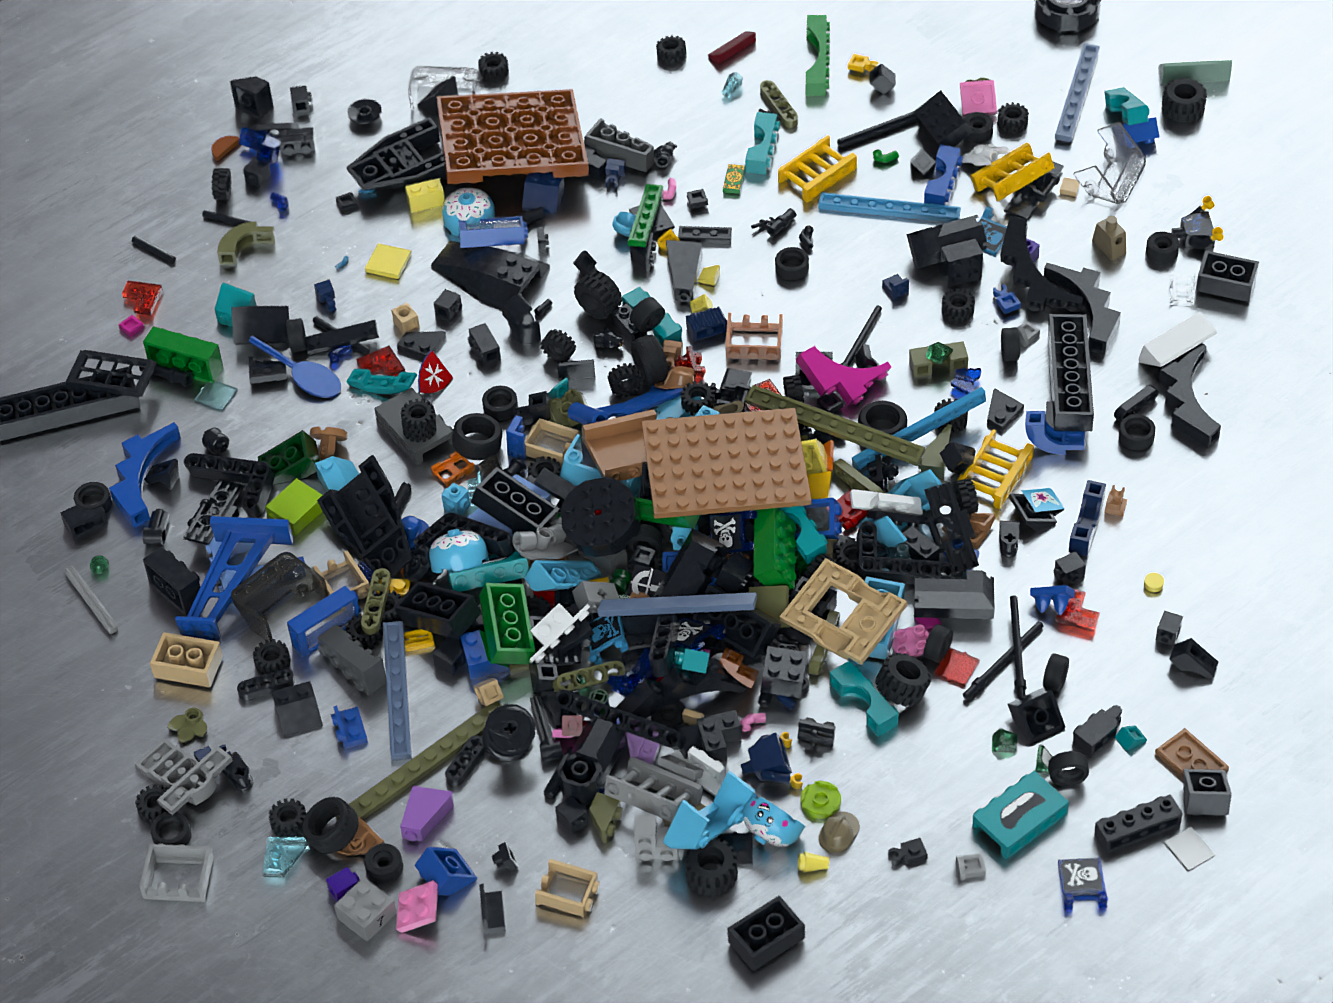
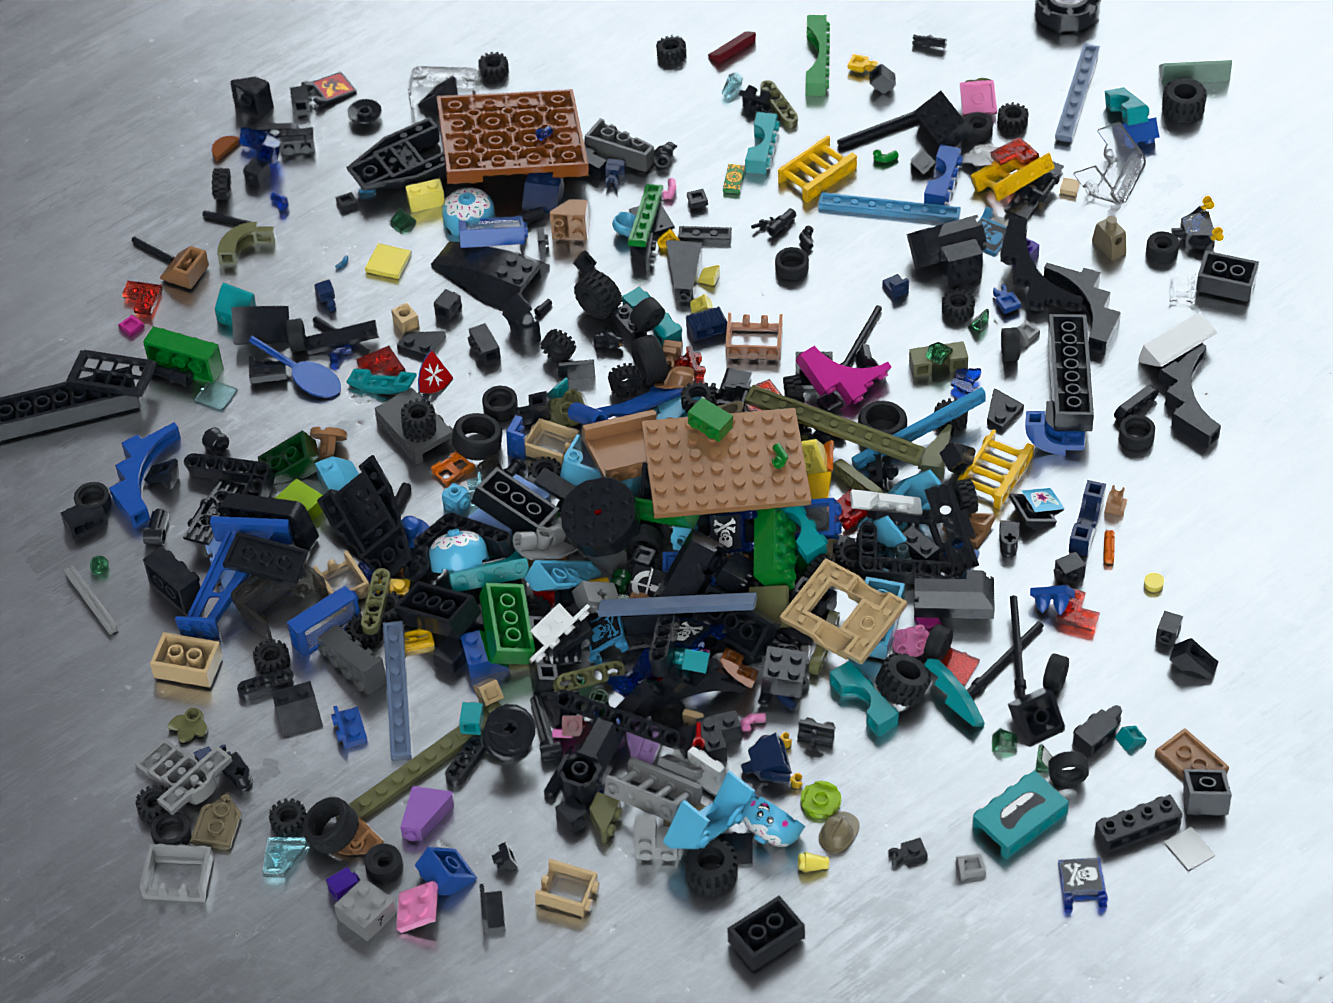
none -> medium nougat slope [160,246,209,289]
none -> dark tan tile [190,793,242,850]
none -> black beam [217,493,319,551]
none -> black tile [222,532,310,587]
none -> flag [301,71,357,110]
none -> clear green slope [389,208,416,231]
none -> teal brick [459,702,484,735]
none -> clear blue arm [535,126,553,141]
none -> medium nougat slope [550,199,590,240]
none -> green brick [688,397,733,442]
none -> red hand [690,722,705,750]
none -> black hips [738,85,772,114]
none -> green arm [772,443,789,469]
none -> black pin [912,34,947,49]
none -> teal slope [924,659,985,727]
none -> clear green slope [968,308,989,333]
none -> clear red plate [990,137,1040,166]
none -> orange axle [1104,530,1115,564]

